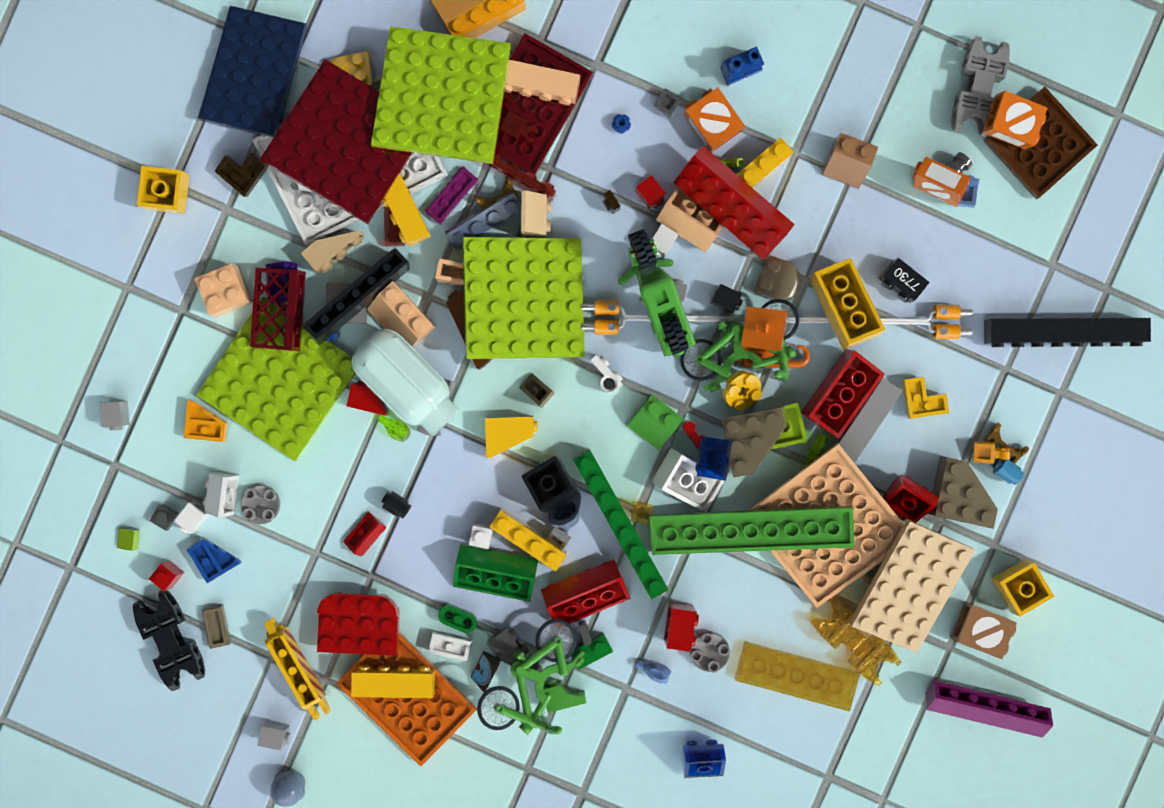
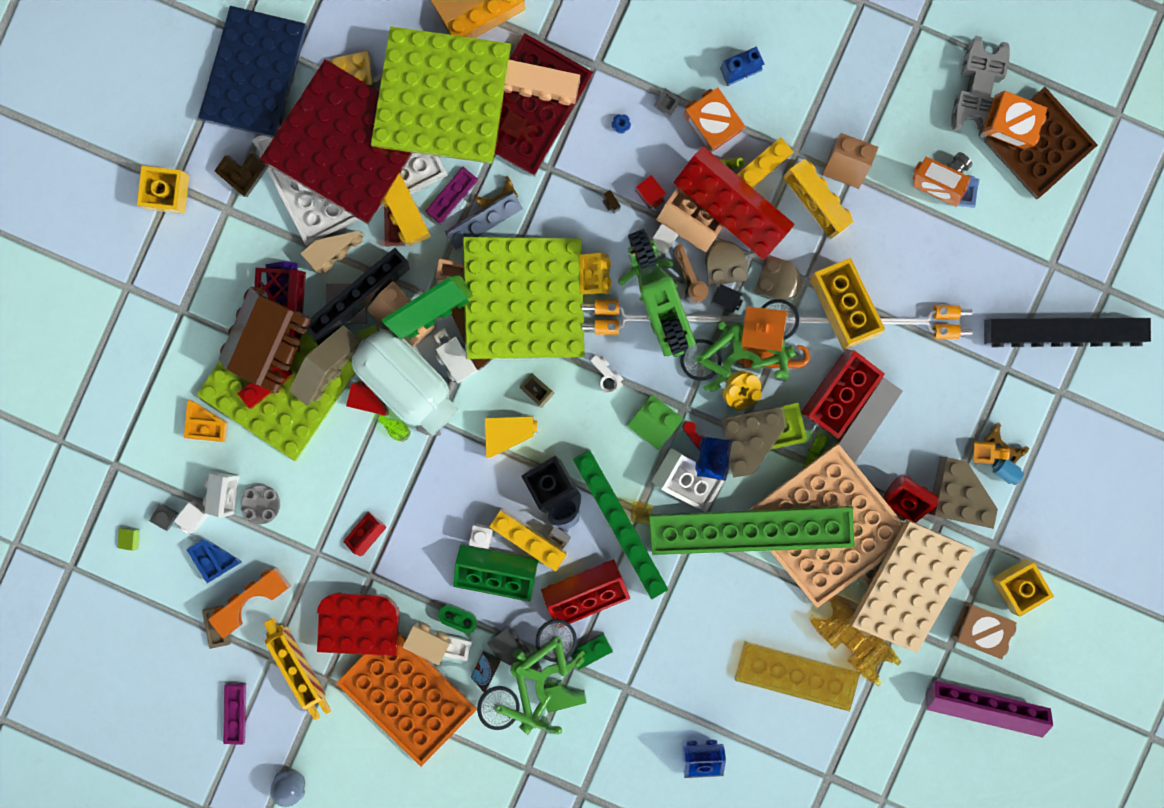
light grey brick [100,401,130,431] -> none
black piece [133,590,205,691] -> none
red brick [149,560,185,591] -> none
light nougat brick [194,263,253,317] -> none
light grey brick [257,721,291,751] -> none
yellow brick [351,665,435,698] -> none
black brick [381,491,412,519] -> none
clear red plate [485,153,556,201] -> none
tan slope [521,191,551,238] -> none
dark grey tile [579,621,592,645] -> none
medium blue piece [636,660,672,684] -> none
red brick [664,601,699,652] -> none
light grey dish [690,632,730,673] -> none
black brick [878,257,930,303] -> none
yellow plate [902,377,949,419] -> none
none -> orange arch [208,568,291,639]
none -> reddish brown hinge [218,287,311,393]
none -> magenta tile [223,683,246,745]
none -> red plate [237,366,294,409]
none -> dark tan brick [289,325,362,406]
none -> lime plate [357,325,380,341]
none -> green slope [382,275,473,340]
none -> tan brick [403,622,451,665]
none -> white brick [433,328,479,383]
none -> yellow bracket [579,253,612,295]
none -> medium nougat piece [673,243,709,305]
none -> dark tan slope [705,241,748,286]
none -> yellow slope [783,159,854,239]

